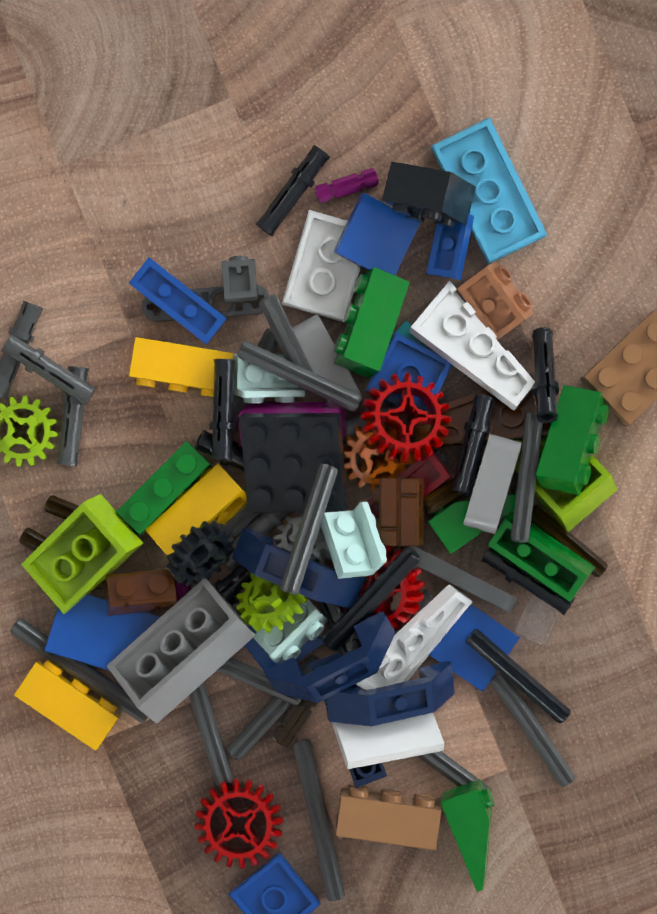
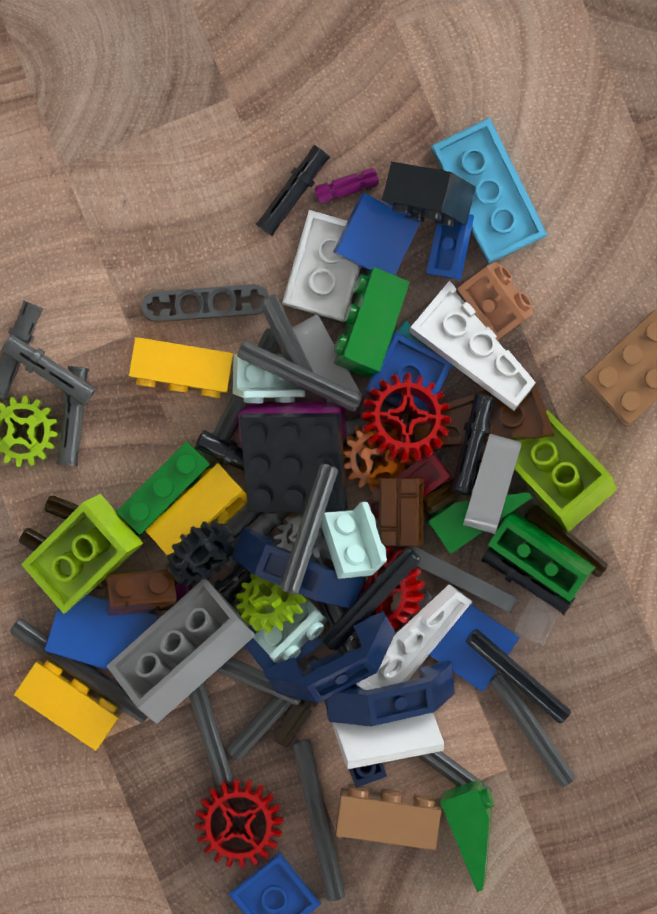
blue plate [129,257,227,345] -> none
black pin [209,359,236,460] -> none
dark grey bracket [222,256,258,303] -> none
dark grey axle [511,412,543,543] -> none
black pin [532,327,559,423] -> none
green brick [536,385,609,495] -> none

